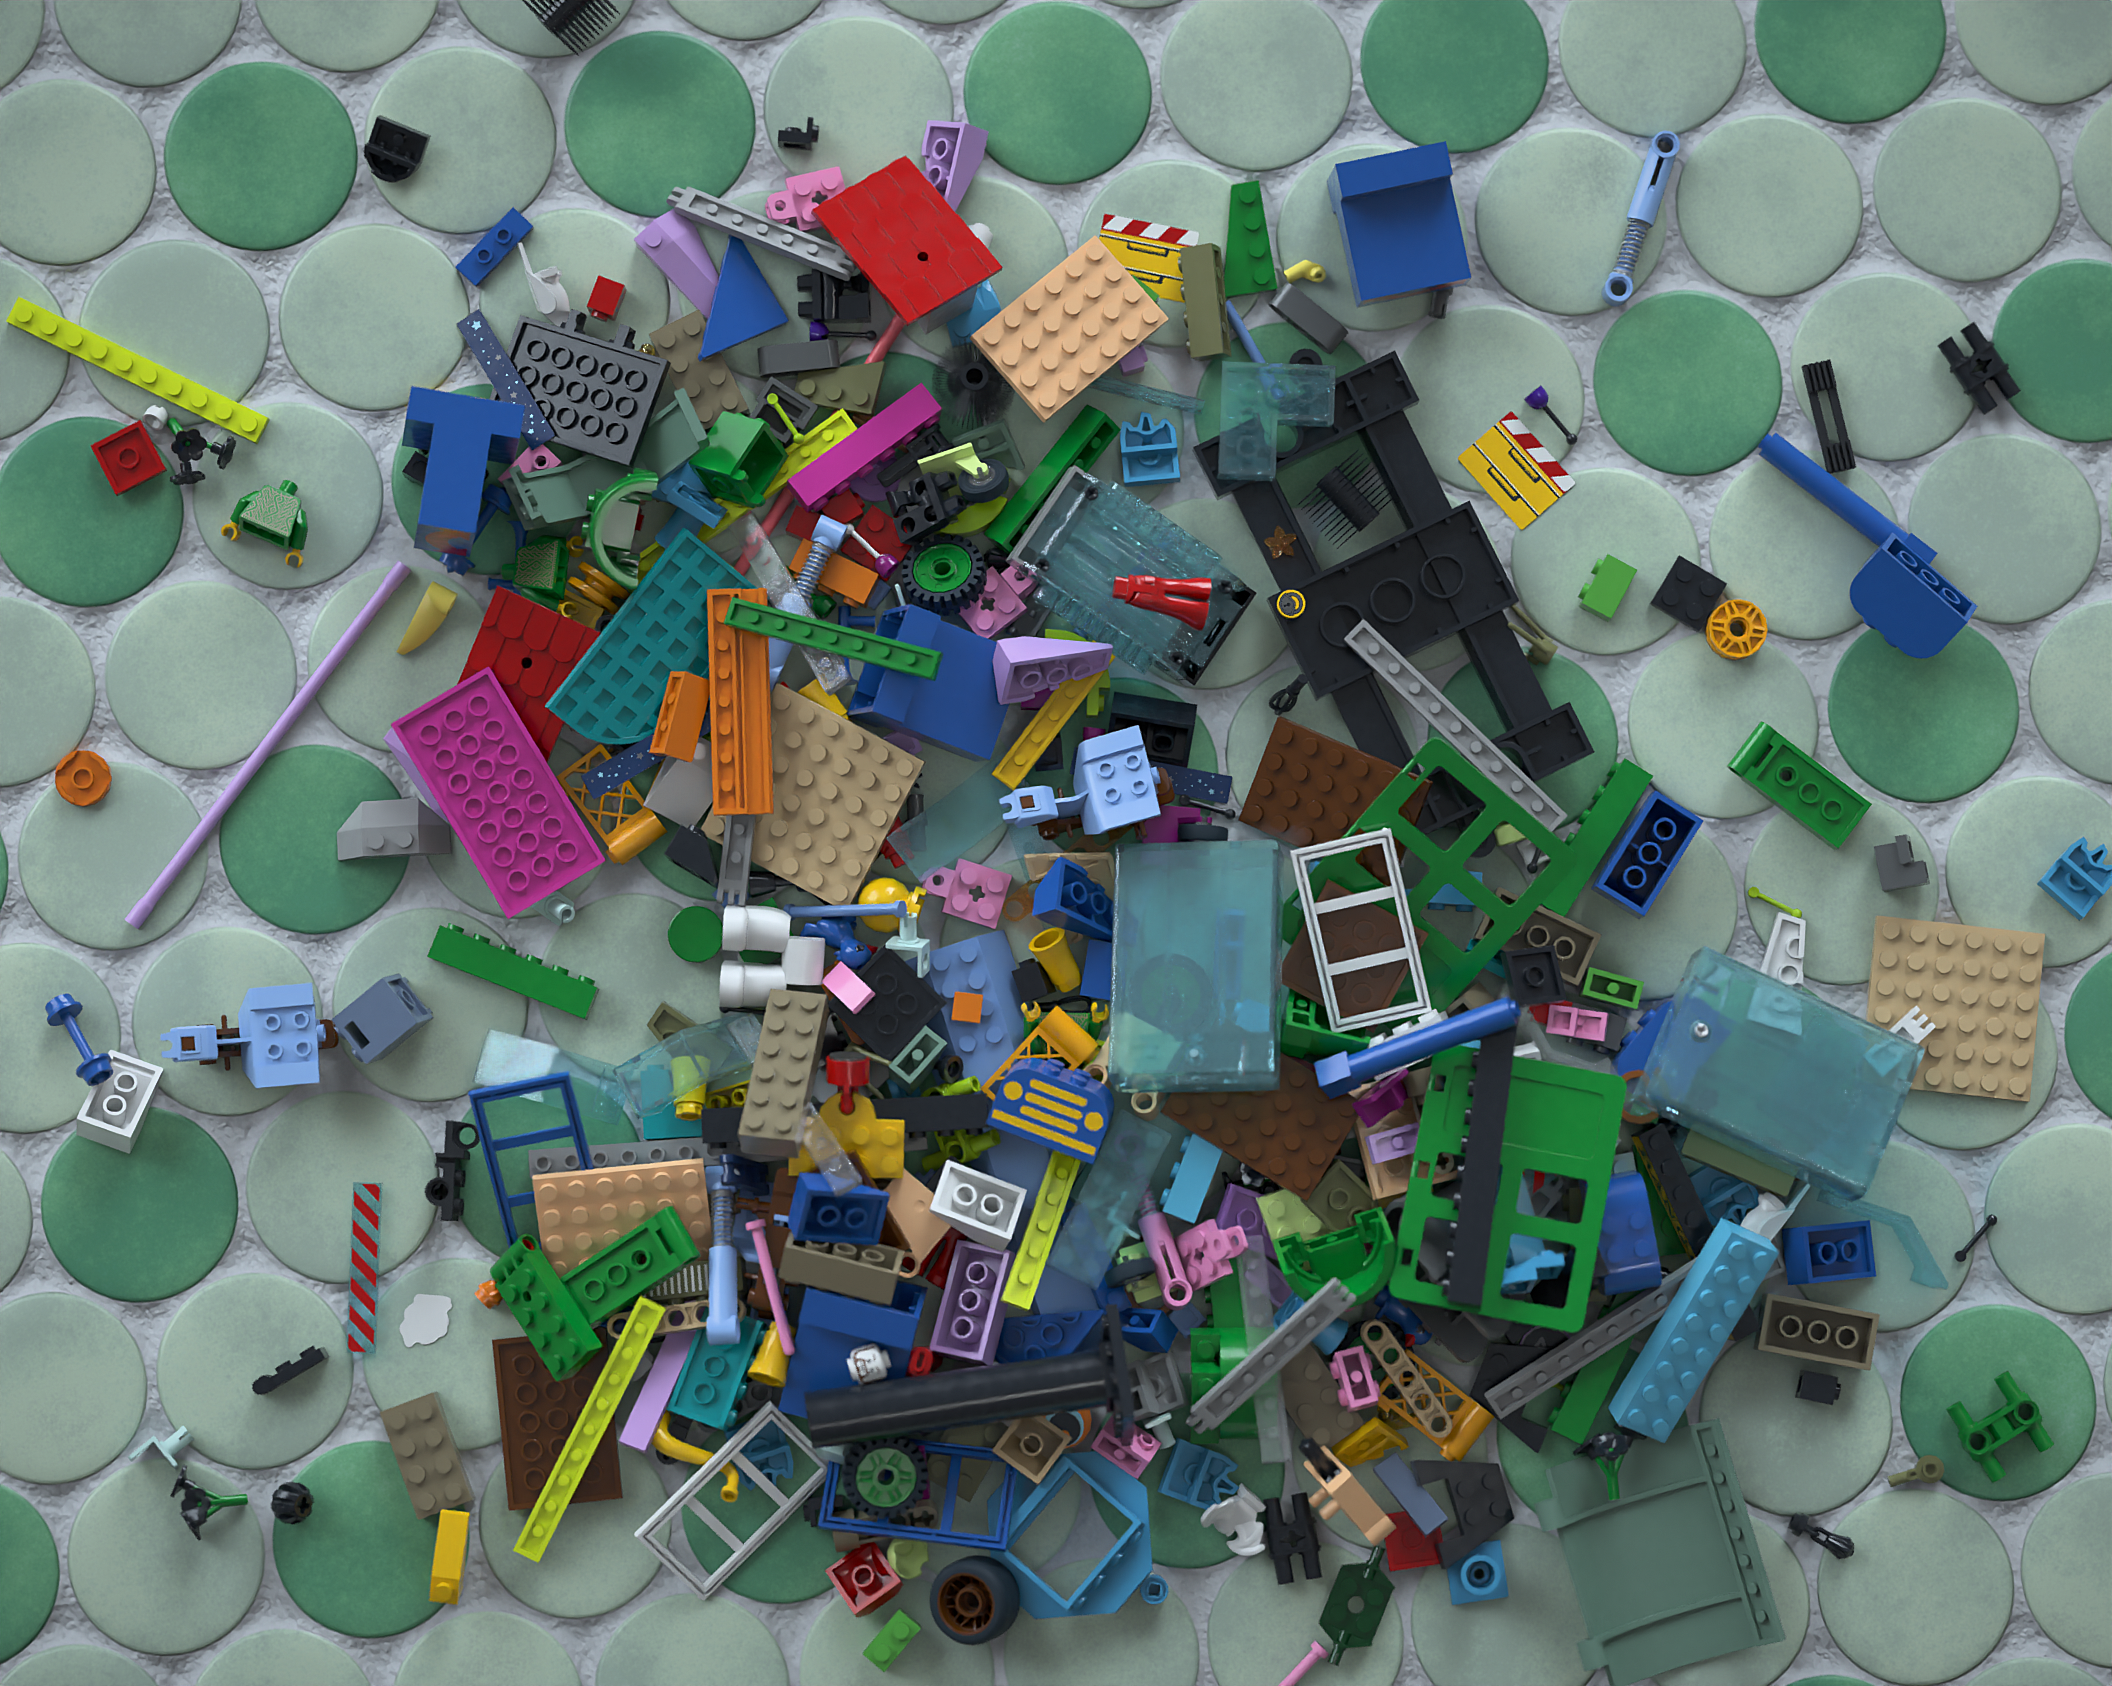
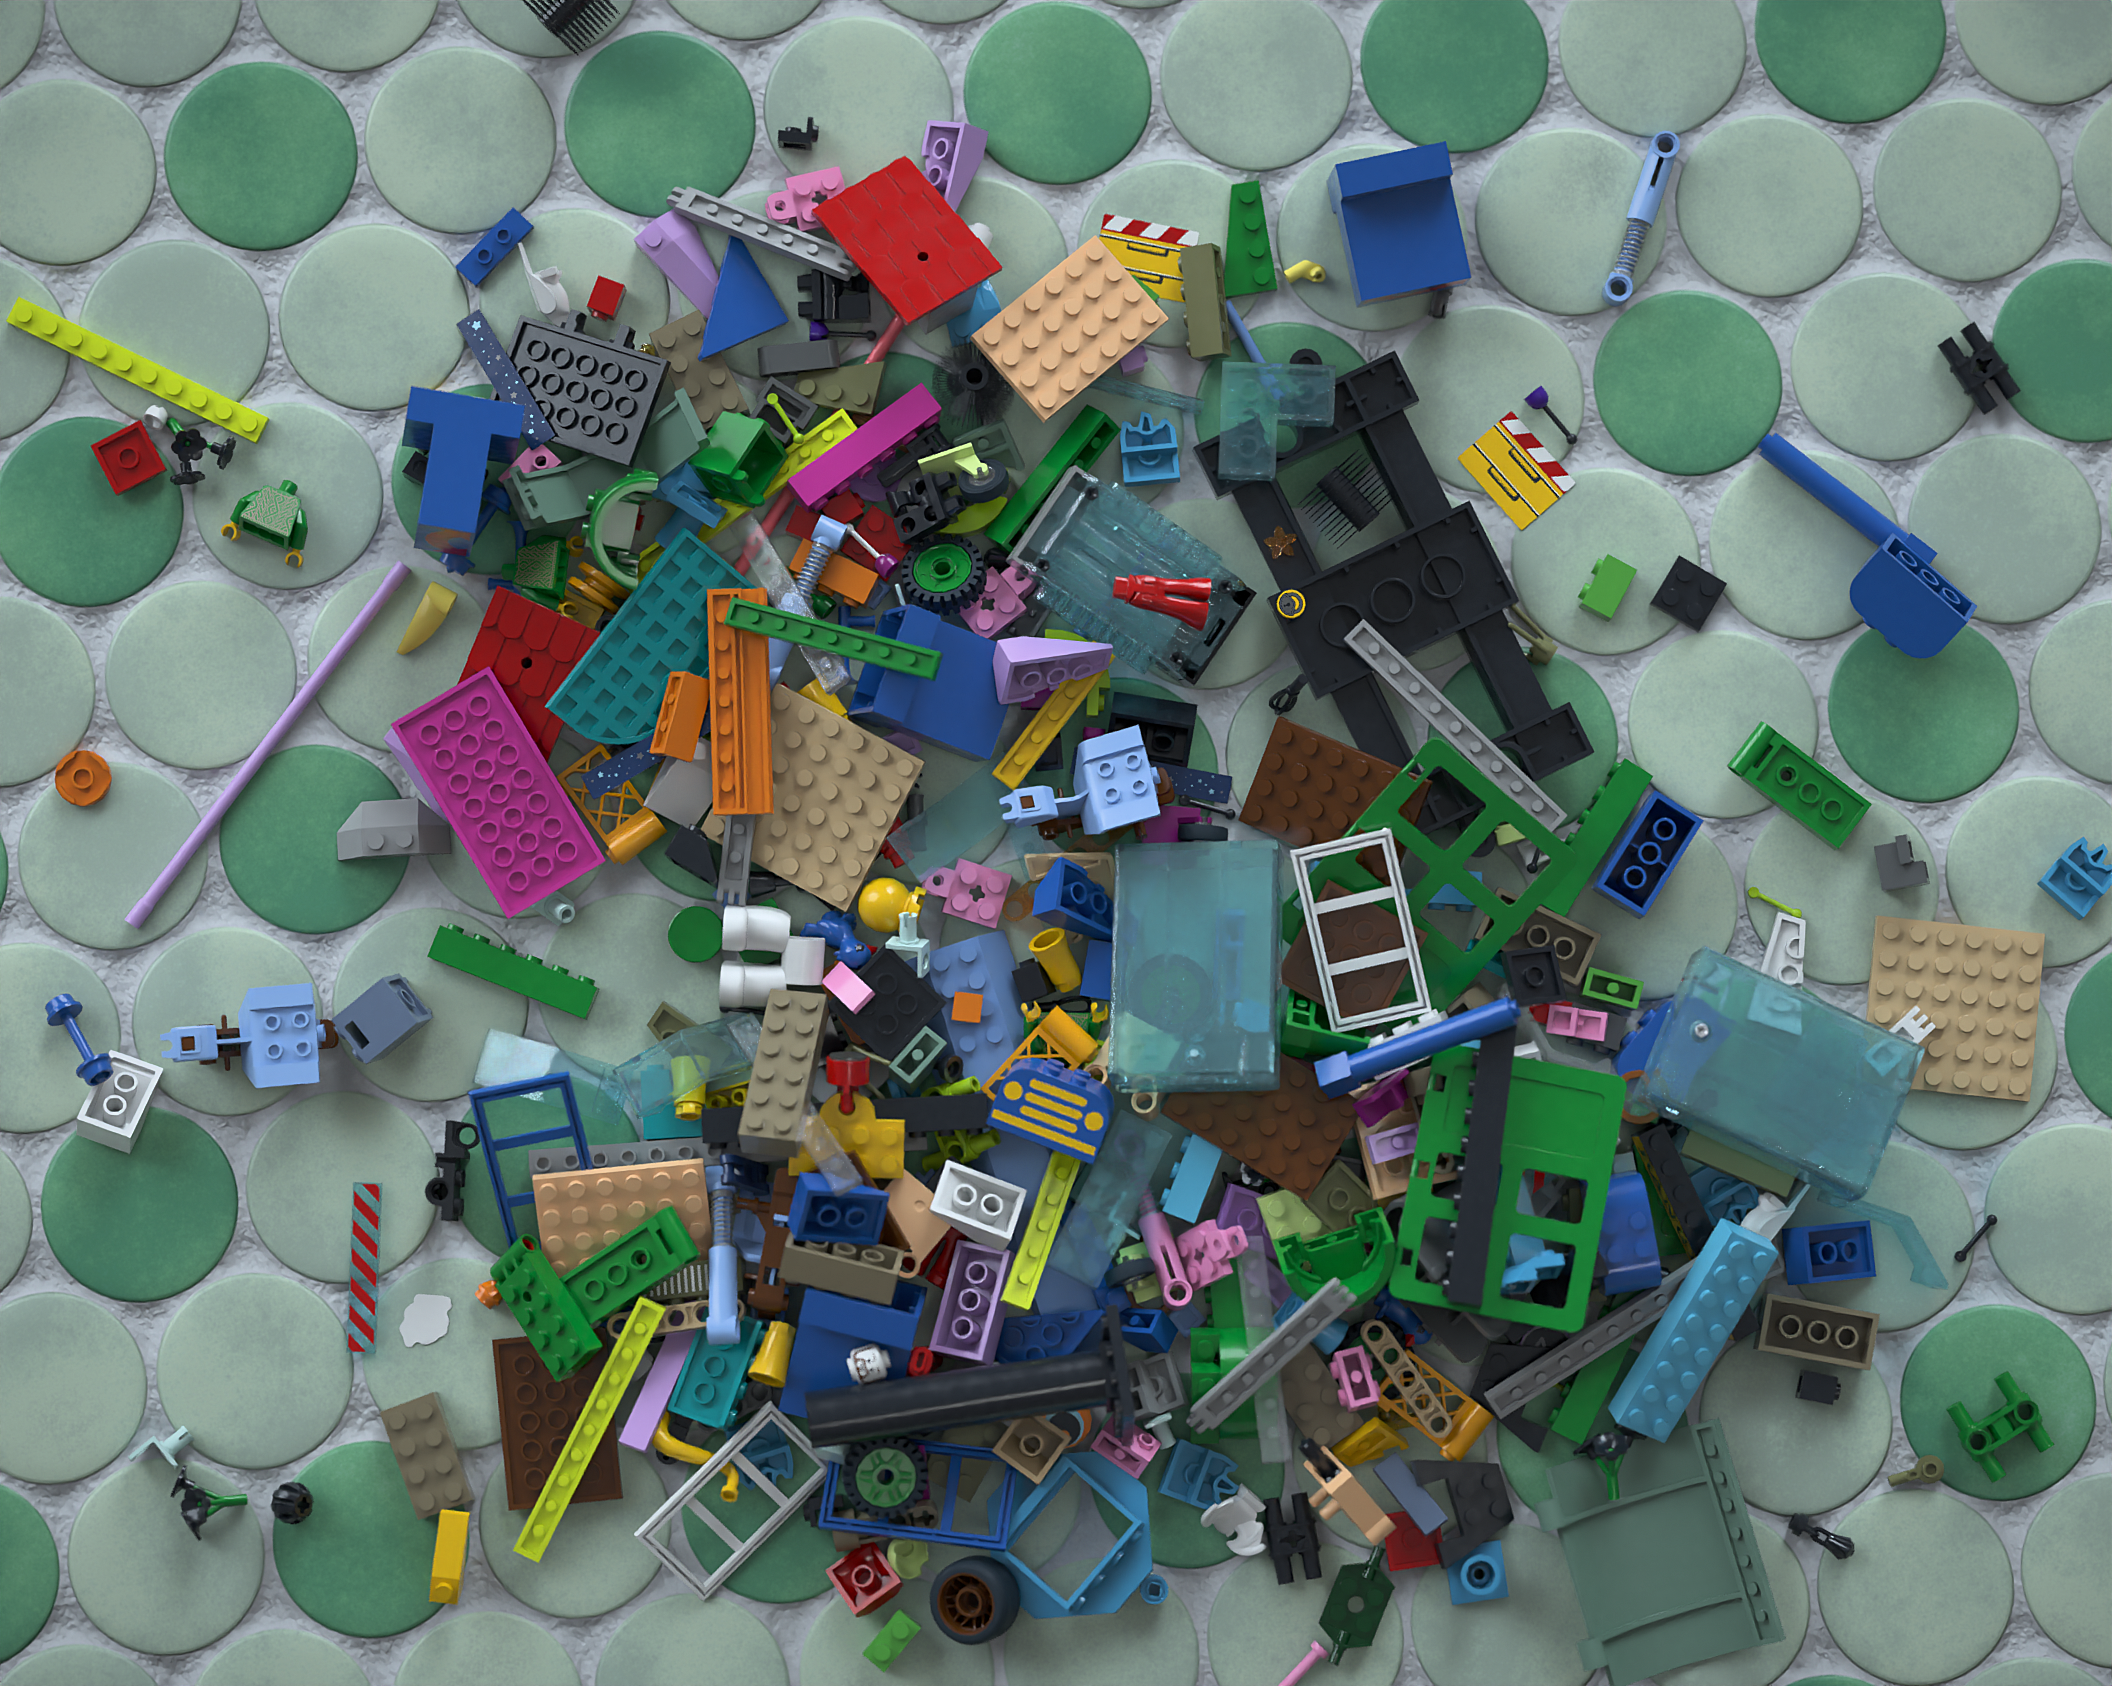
black hinge [252,1346,330,1395] -> none
black slope [364,115,431,182] -> none
bright pink bar [745,1219,795,1356] -> none
medium blue bar [783,900,907,921] -> none
dark grey beam [1269,282,1349,355] -> none
light orange wheel [1705,599,1768,661] -> none
black container [1802,359,1856,474] -> none

